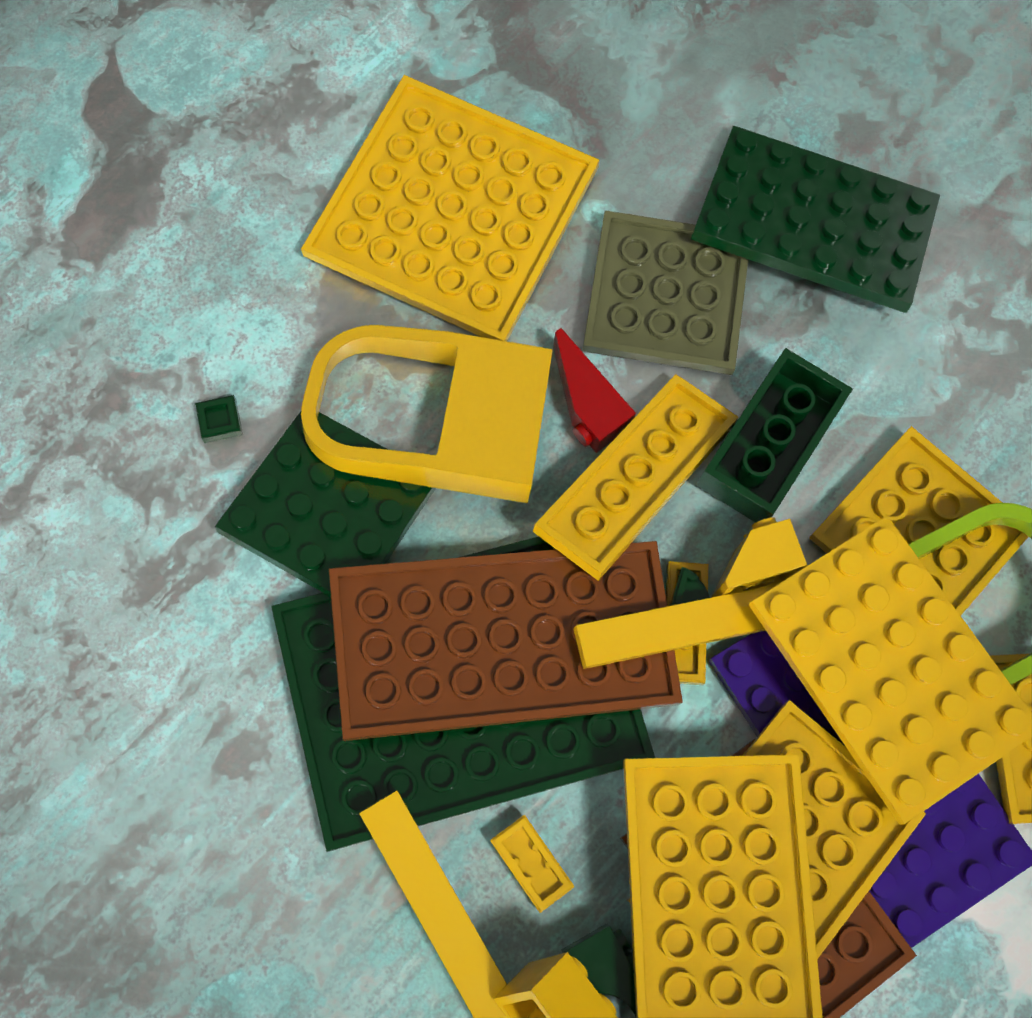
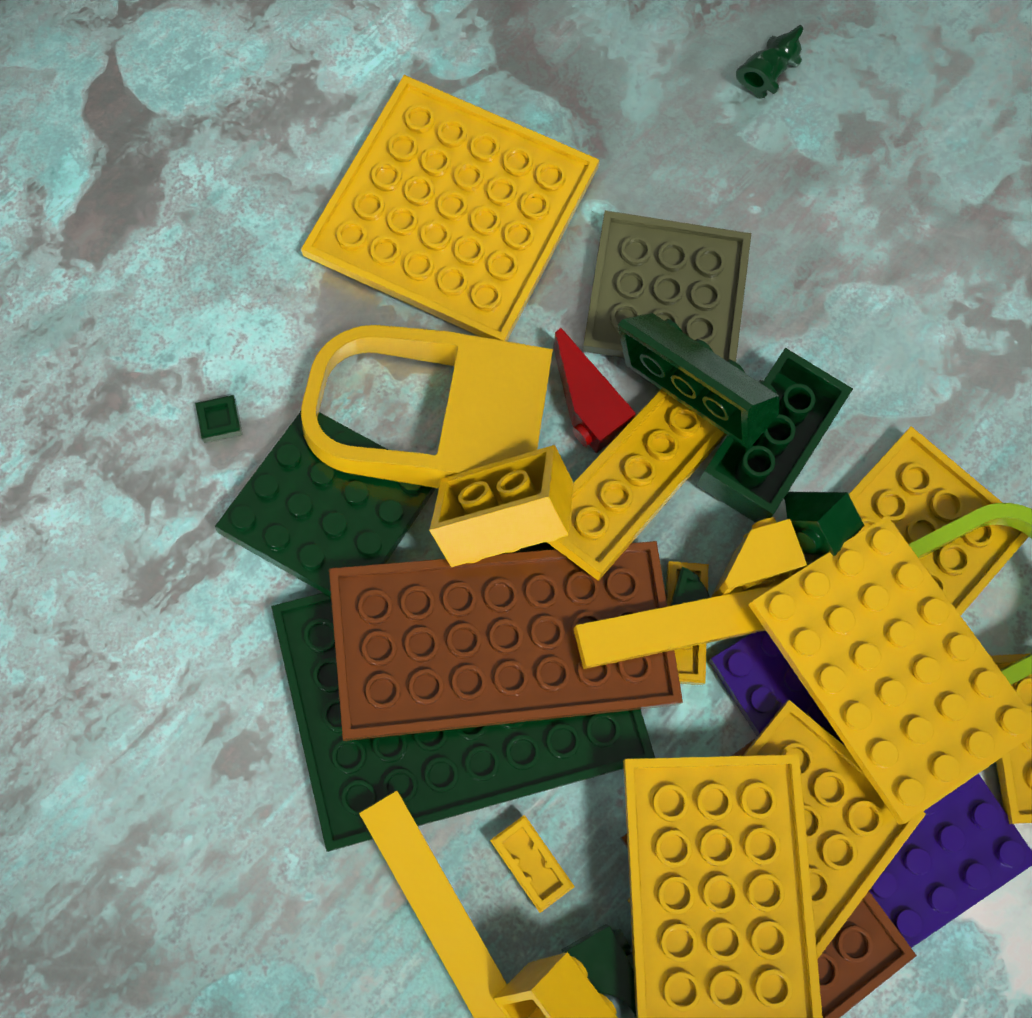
dark green plate [691,125,940,313] -> none
none -> yellow brick [429,445,574,567]
none -> dark green slope [618,313,779,449]
none -> dark green animal [736,25,804,98]
none -> dark green slope [784,492,864,556]

